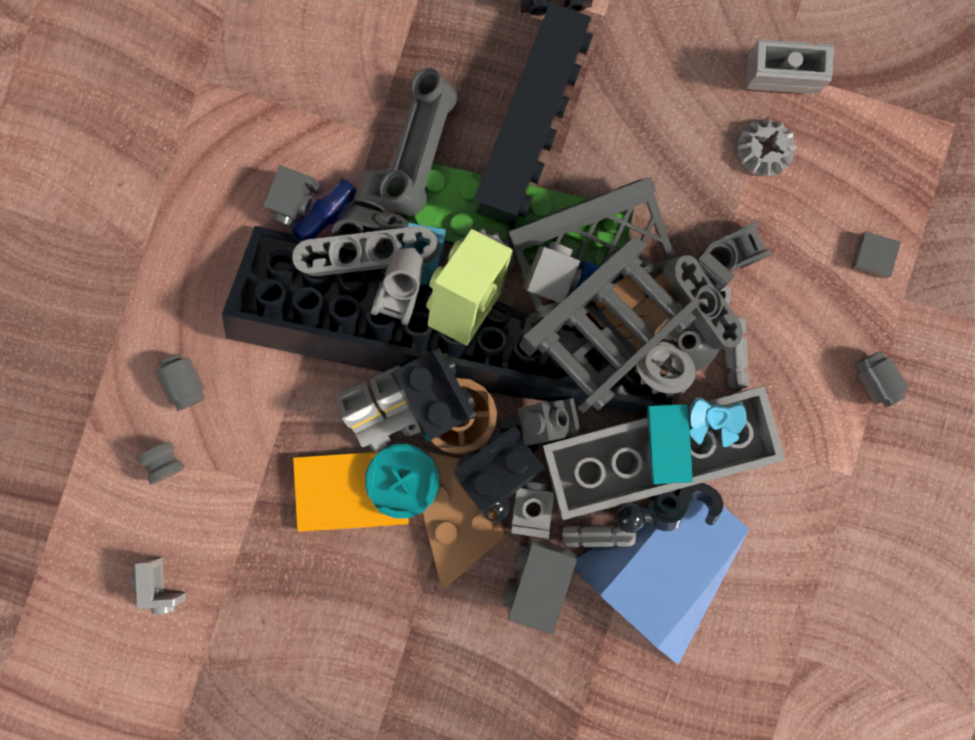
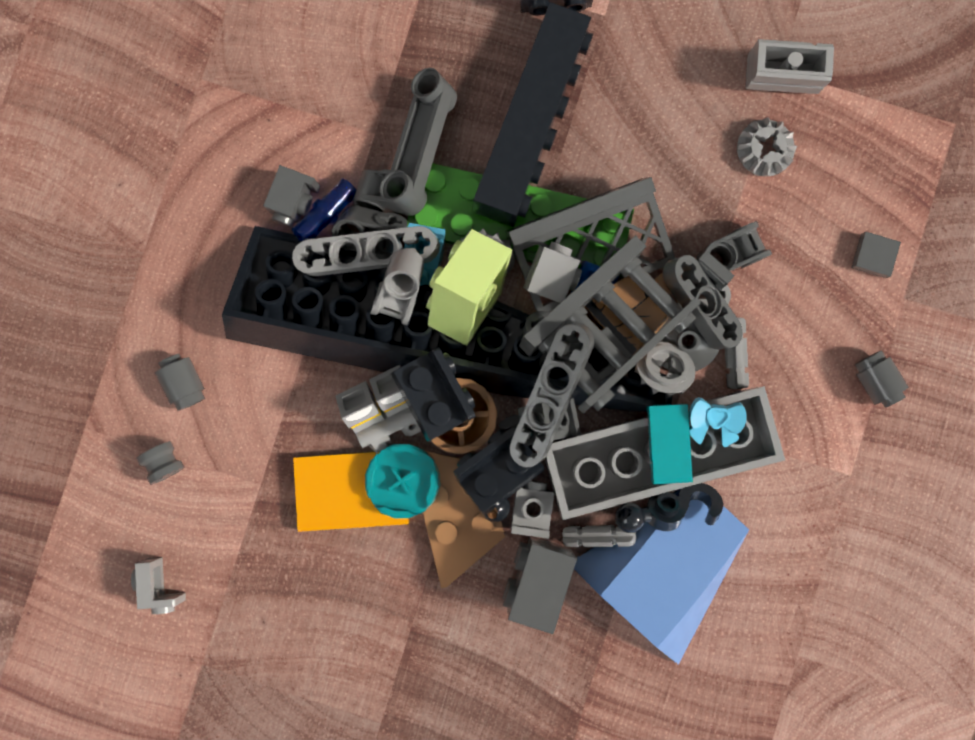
none -> dark grey beam [510,323,594,468]

